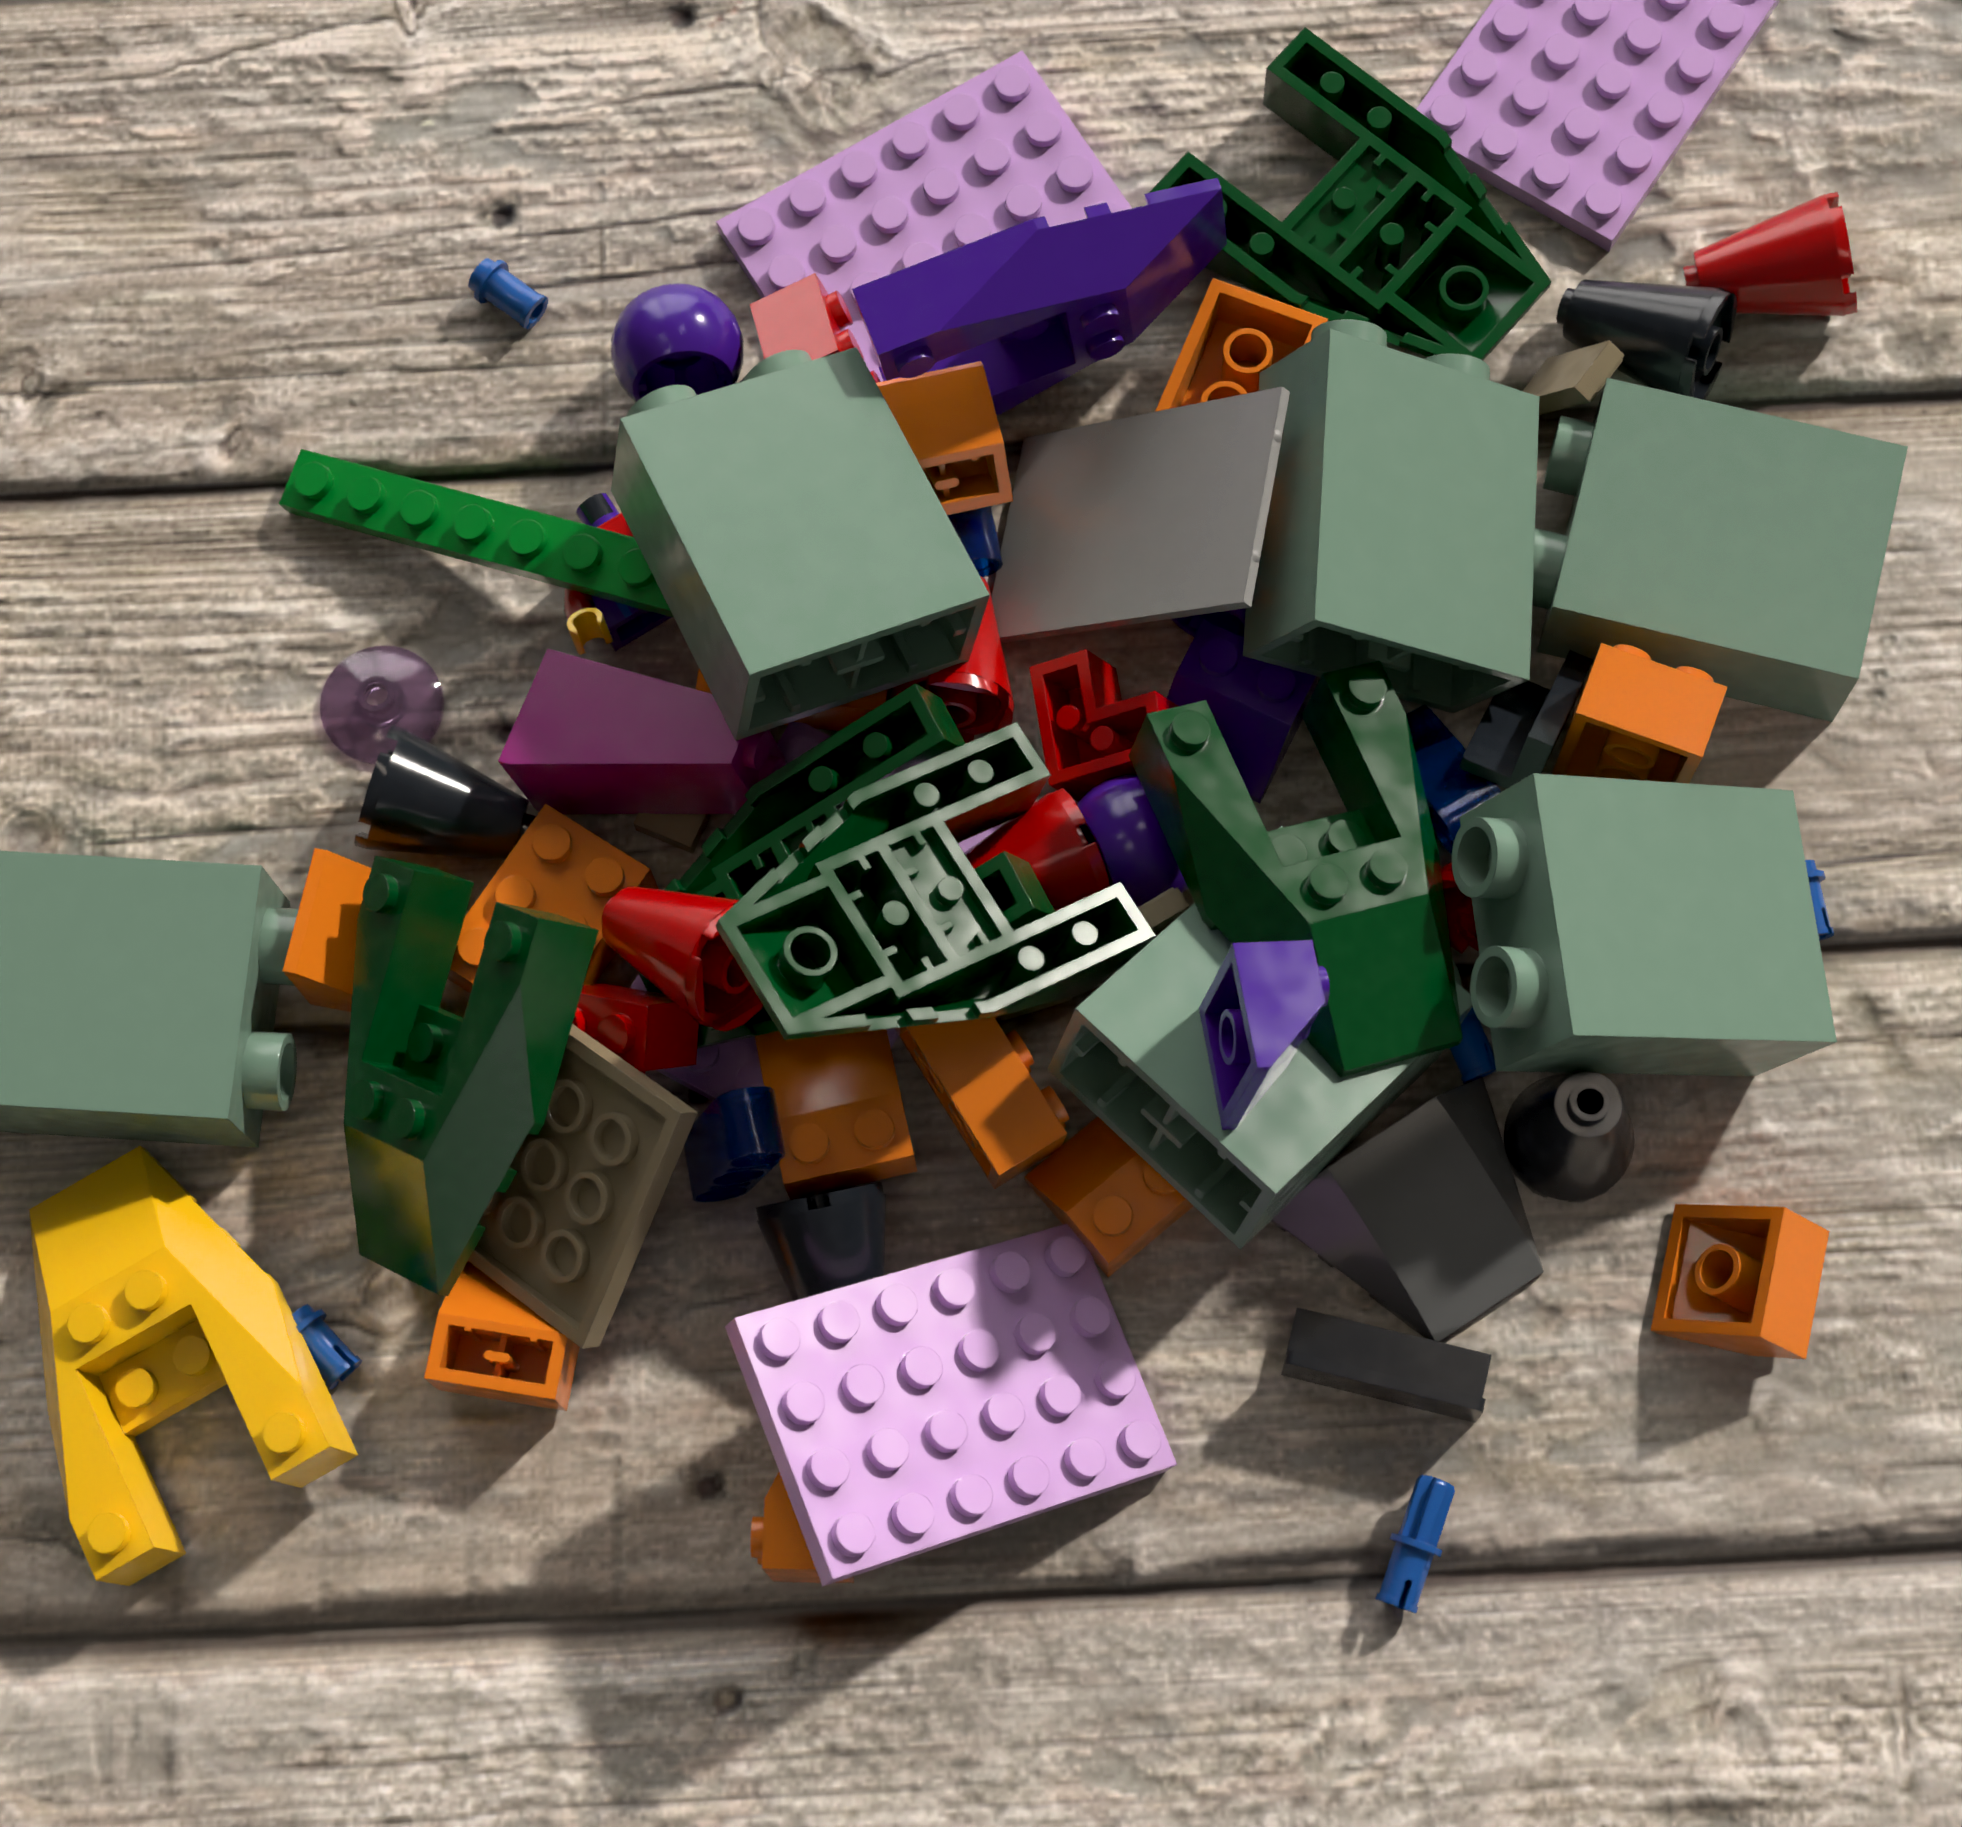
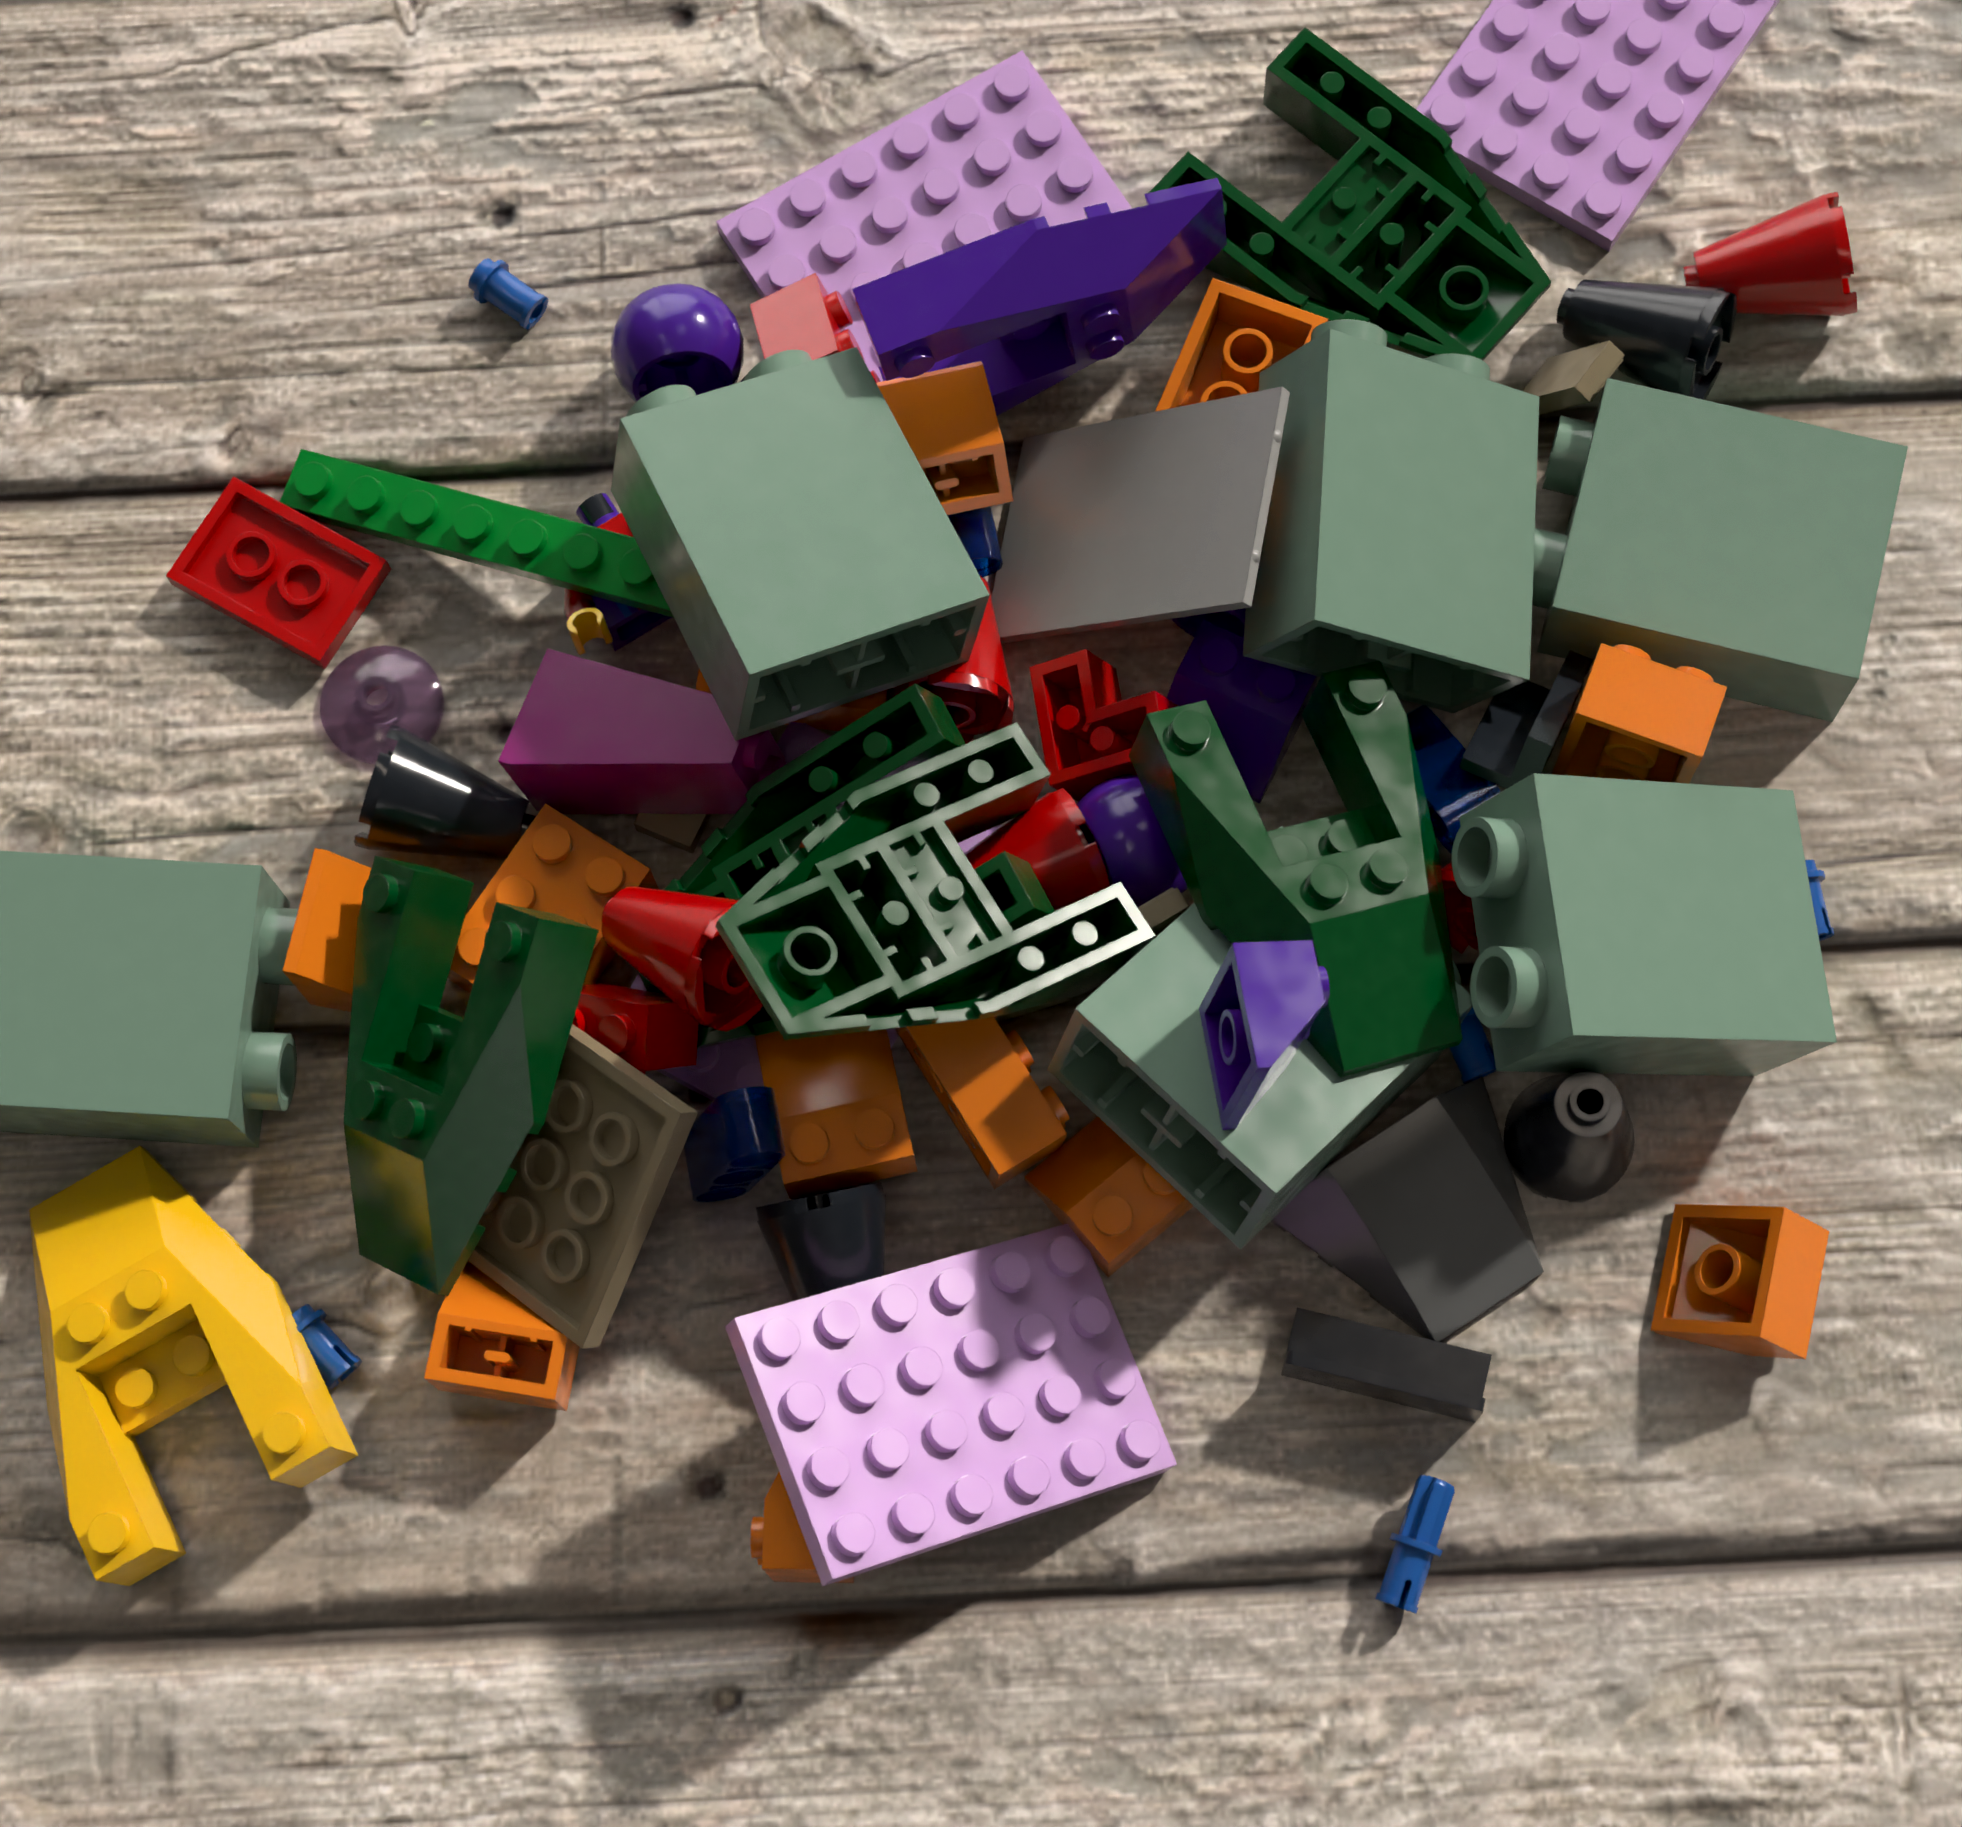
none -> red plate [166,476,392,669]

